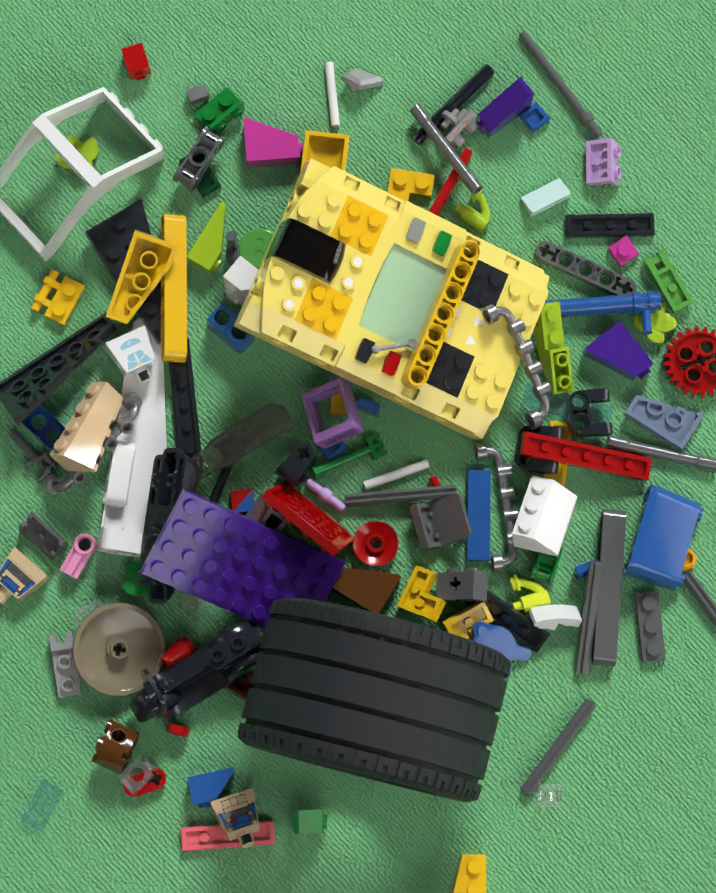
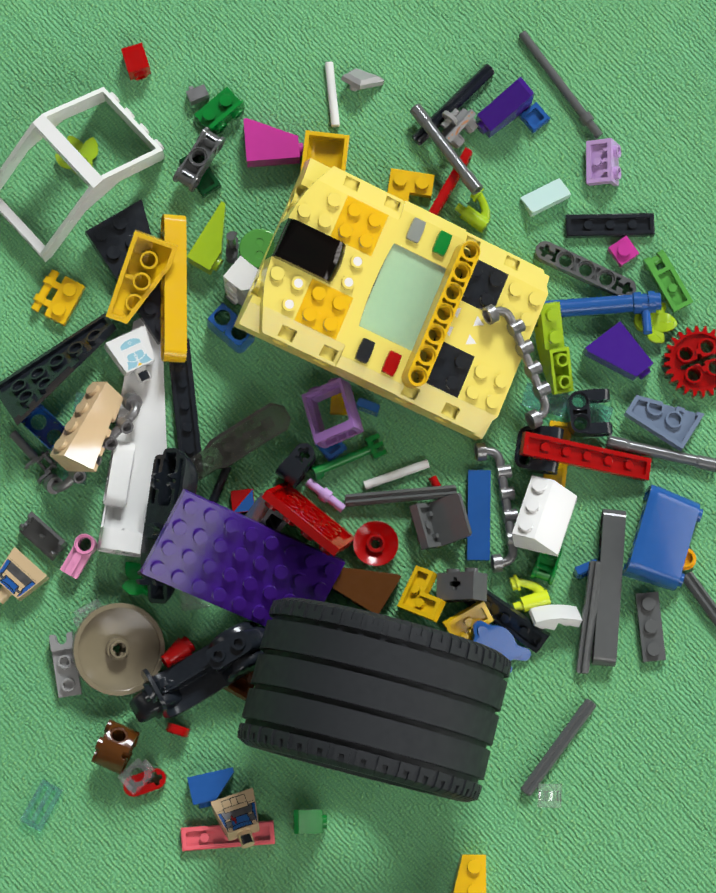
light grey hinge [371,339,417,354] -> none

